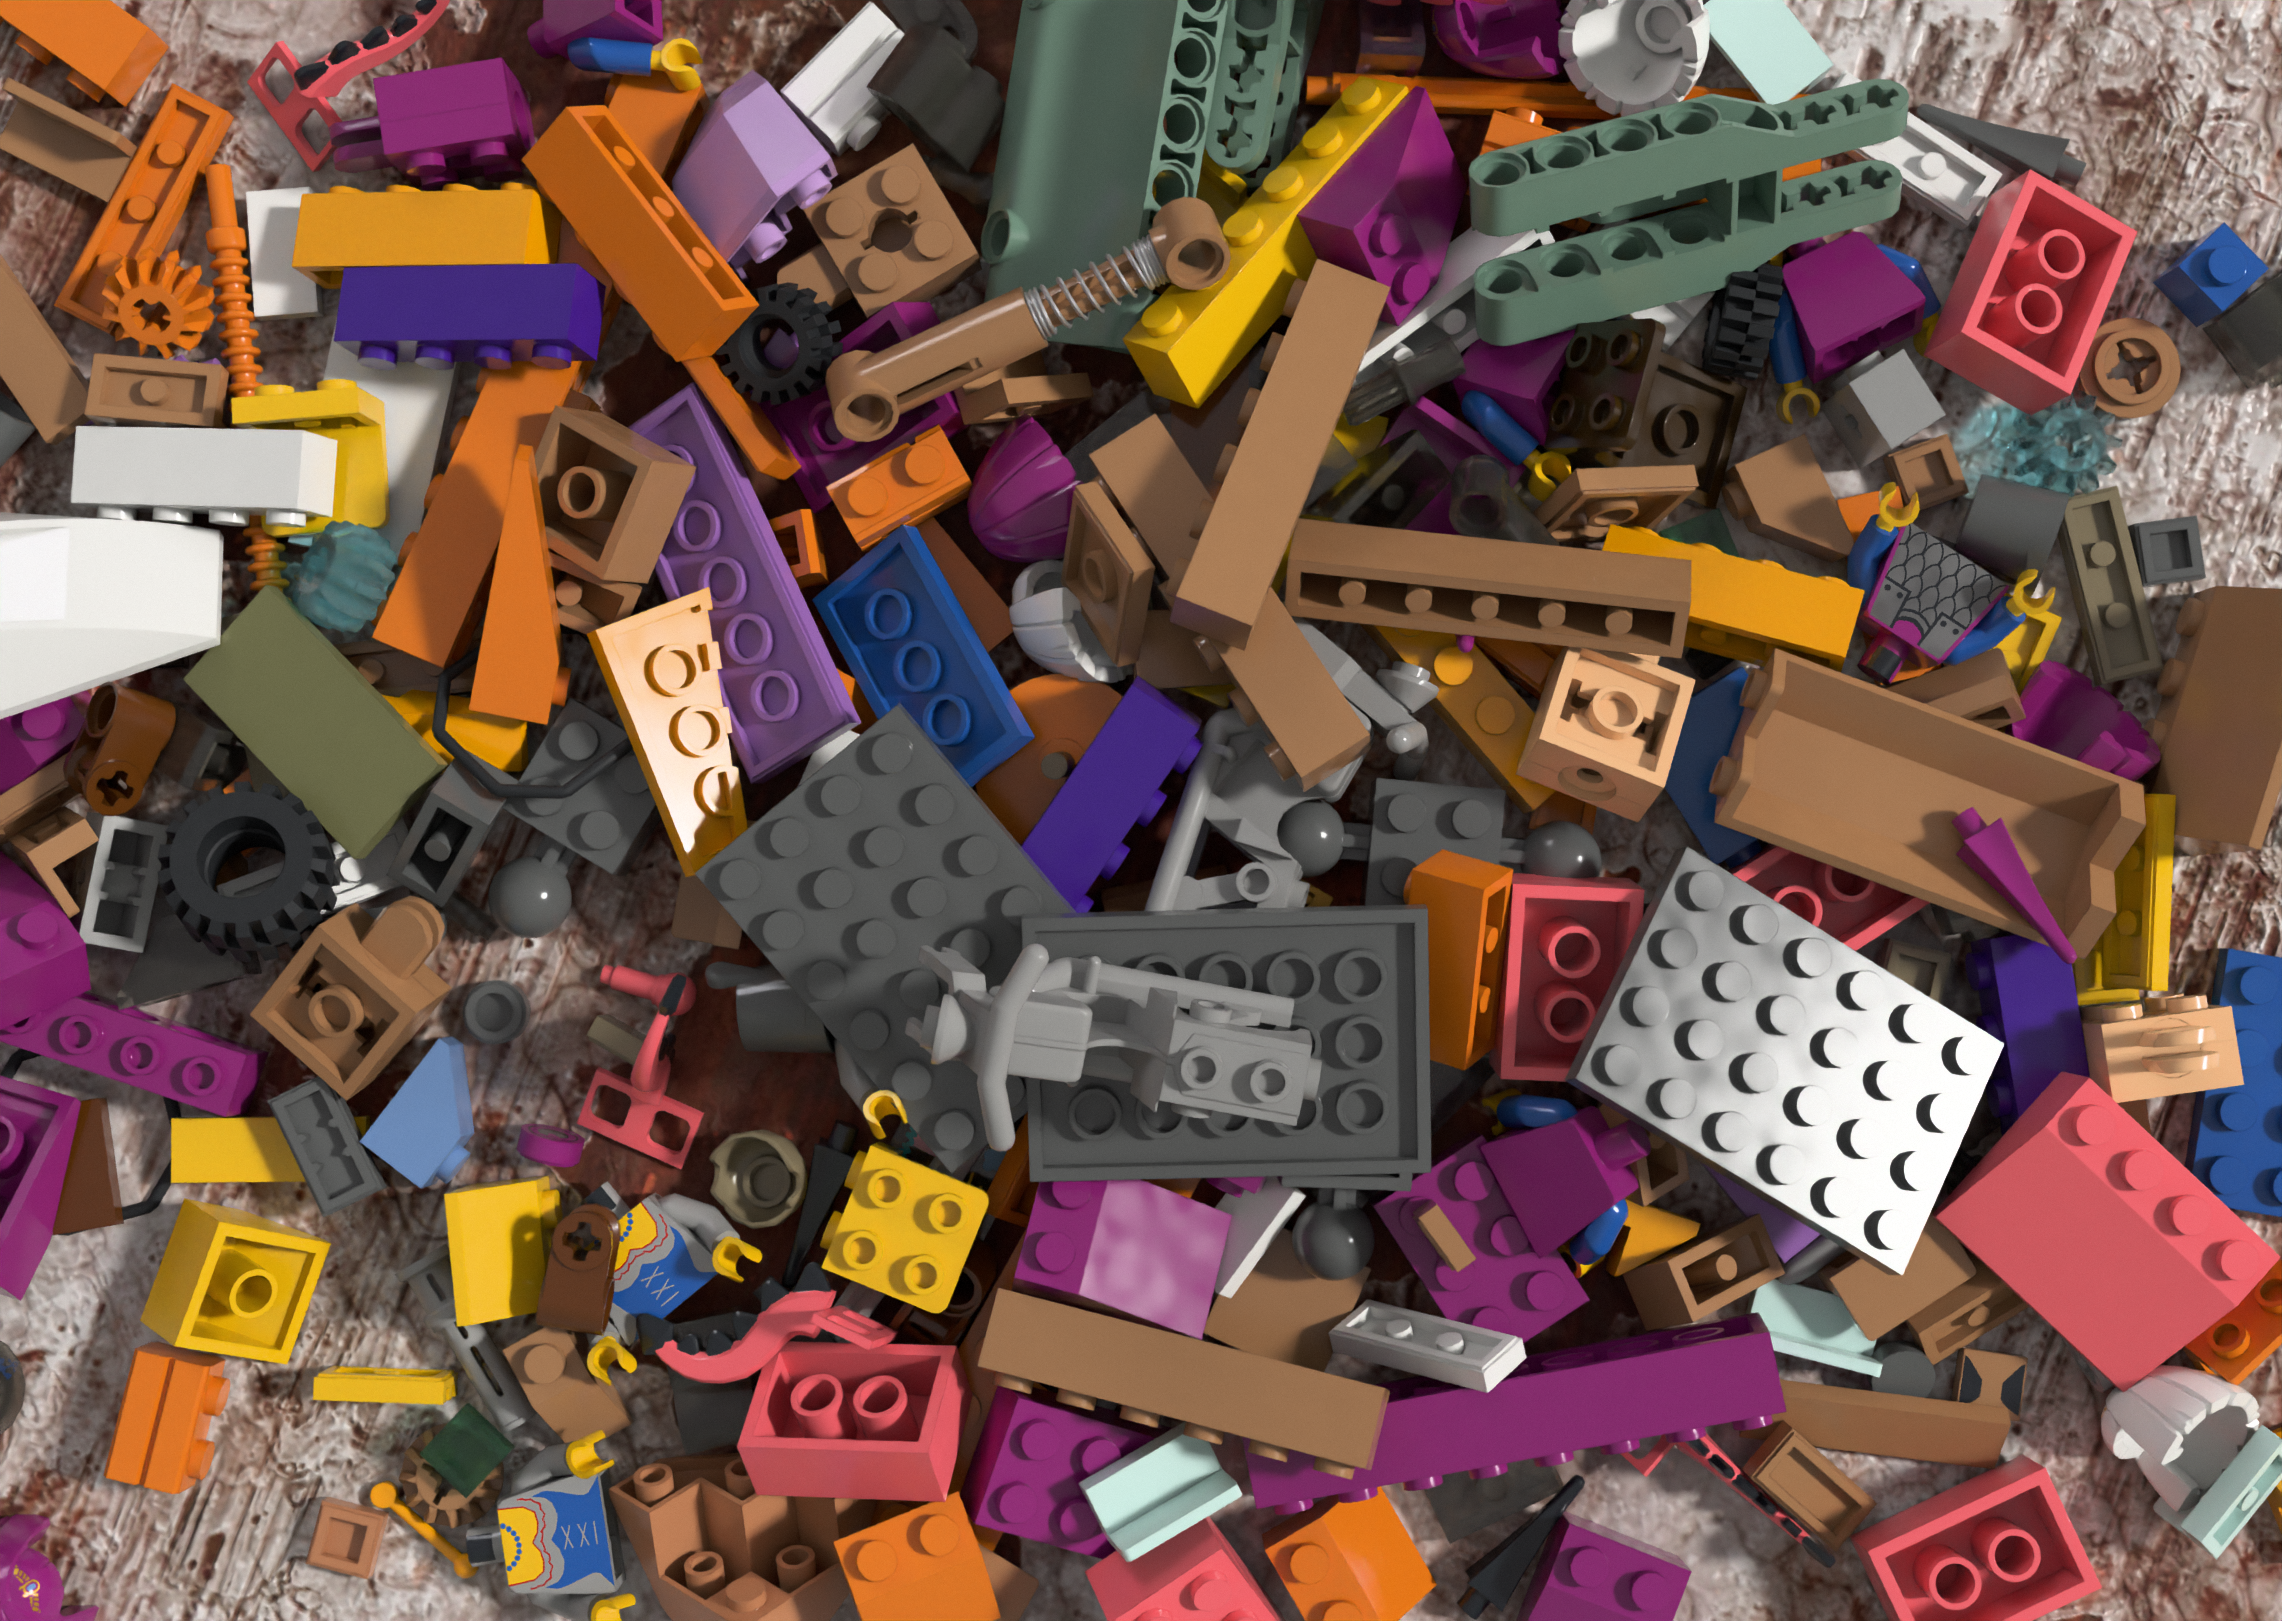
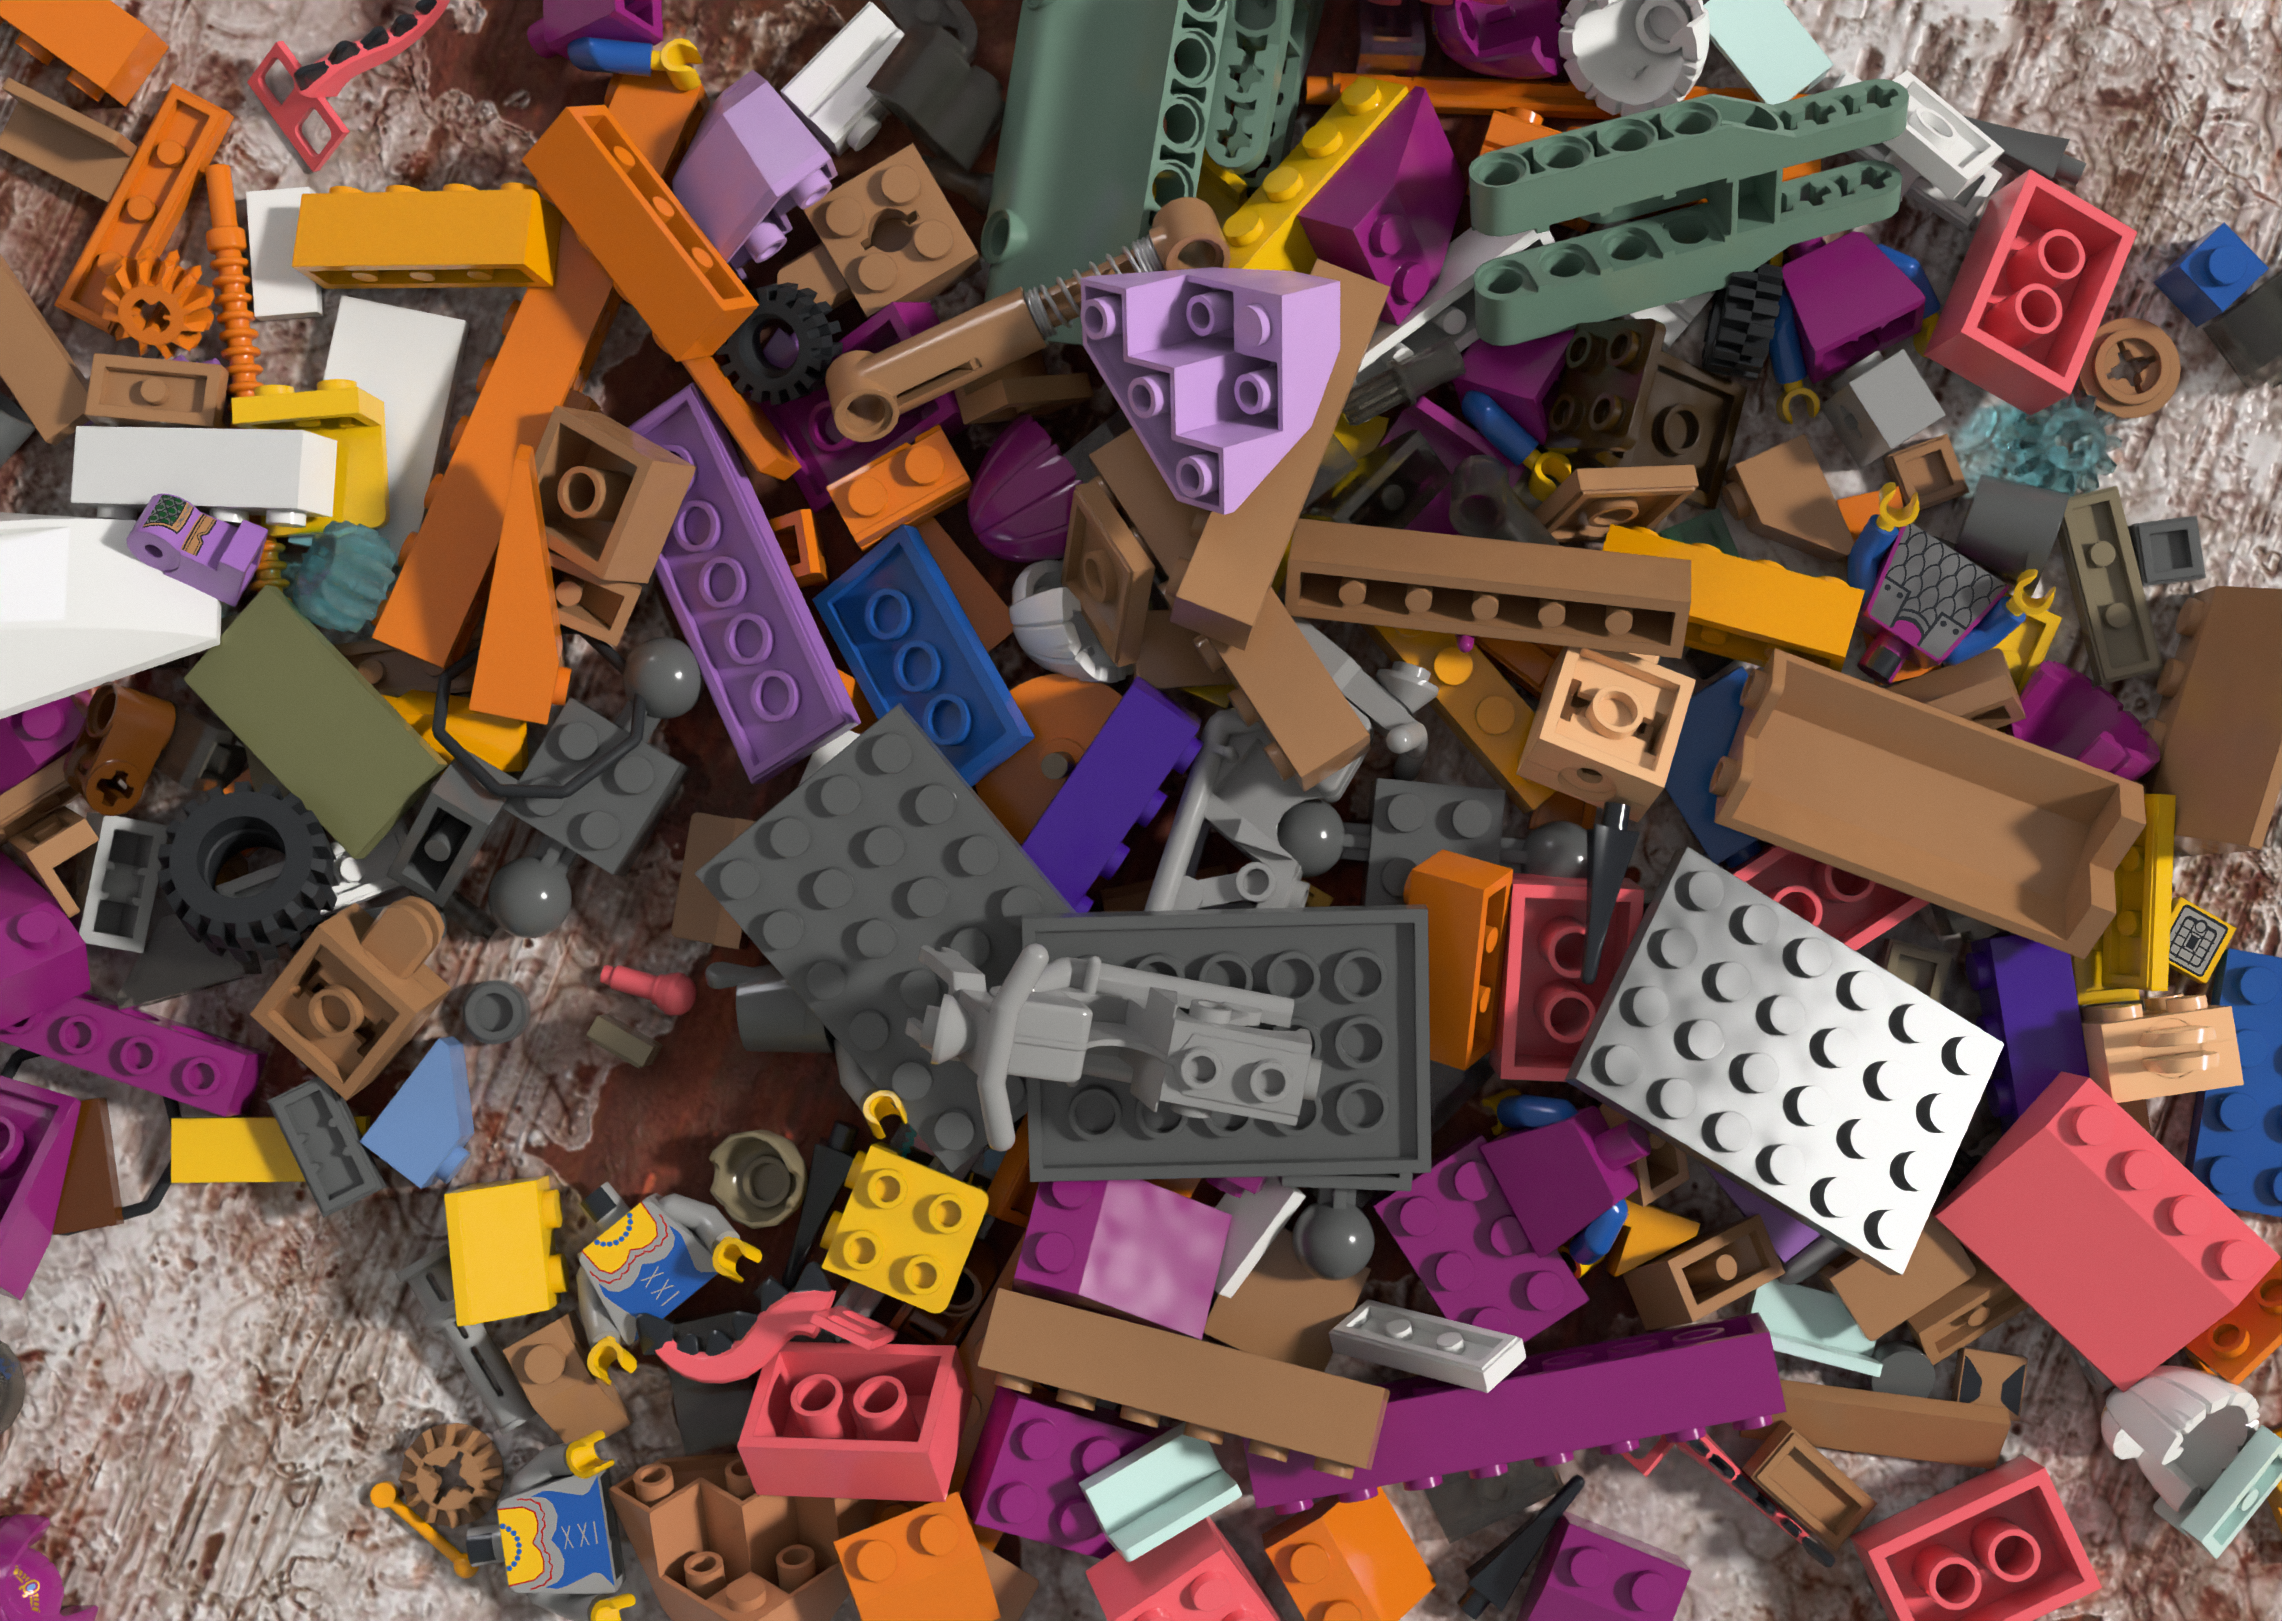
orange brick [103,1342,230,1494] -> none
yellow slope [140,1198,331,1364] -> none
nougat tile [305,1497,389,1579] -> none
yellow tile [313,1366,458,1405] -> none
magenta brick [329,57,535,191] -> none
dark purple brick [334,263,606,370] -> none
clear green tile [419,1403,515,1498] -> none
magenta tile [516,1124,585,1167] -> none
reddish brown piece [536,1203,621,1336] -> none
coral piece [577,974,704,1169] -> none
wing [587,587,748,877] -> none
medium nougat tile [1412,1199,1476,1272] -> none
magenta piece [1951,807,2077,964] -> none
none -> medium lavender leg [126,494,268,607]
none -> lavender brick [1080,267,1340,515]
none -> black piece [1580,802,1640,985]
none -> white tile [1883,70,2005,202]
none -> tile [2169,897,2237,984]

